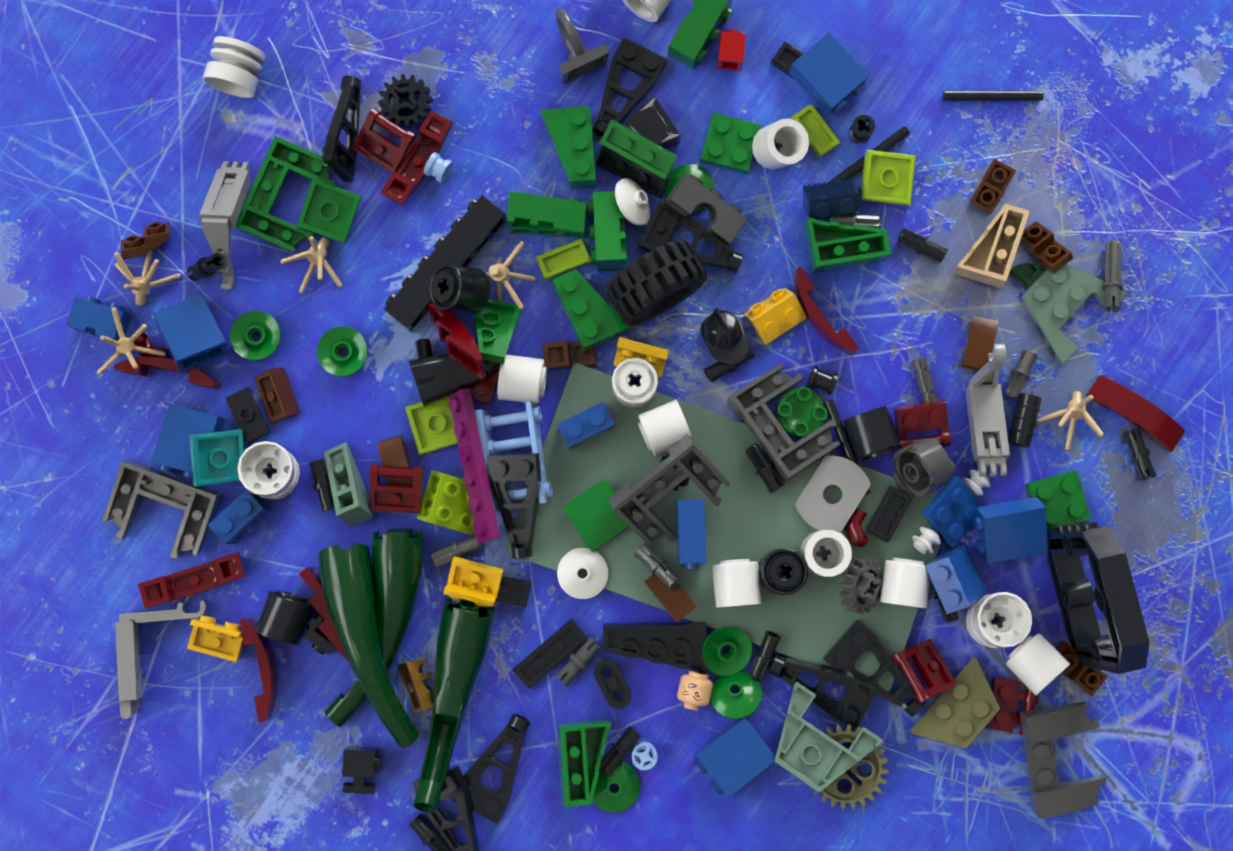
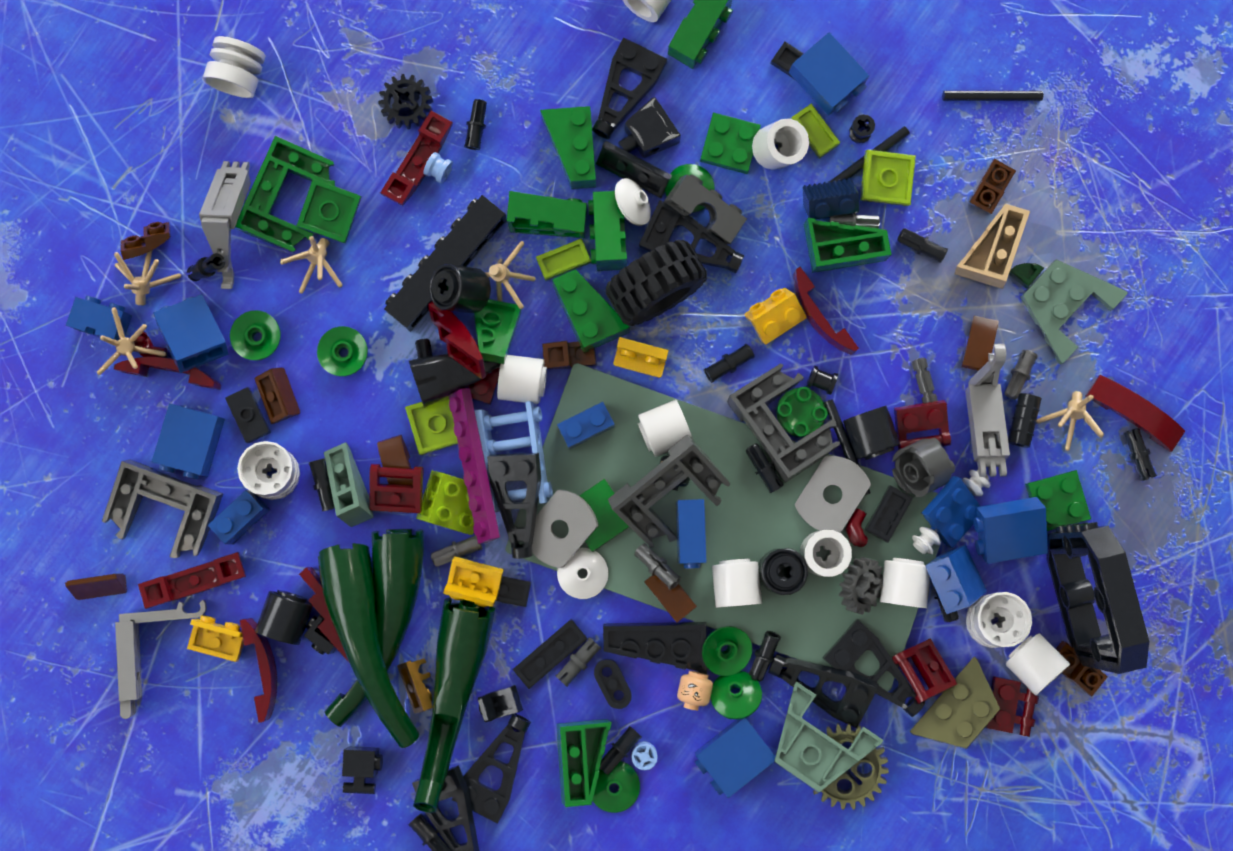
teal tile [189,429,244,487] -> none
black plate [322,76,362,182] -> none
dark red plate [353,108,417,173] -> none
dark grey tile [555,8,609,84] -> none
green plate [600,120,678,179] -> none
white piece [612,358,658,408] -> none
black piece [700,308,749,365] -> none
red brick [717,29,746,71] -> none
reddish brown slope [1020,221,1073,274] -> none
dark grey wedge [1020,702,1107,819] -> none
dark grey axle [1102,240,1123,312] -> none
none -> slope [65,573,127,600]
none -> black axle [464,99,487,150]
none -> black bracket [478,685,523,722]
none -> light grey piece [532,489,598,568]

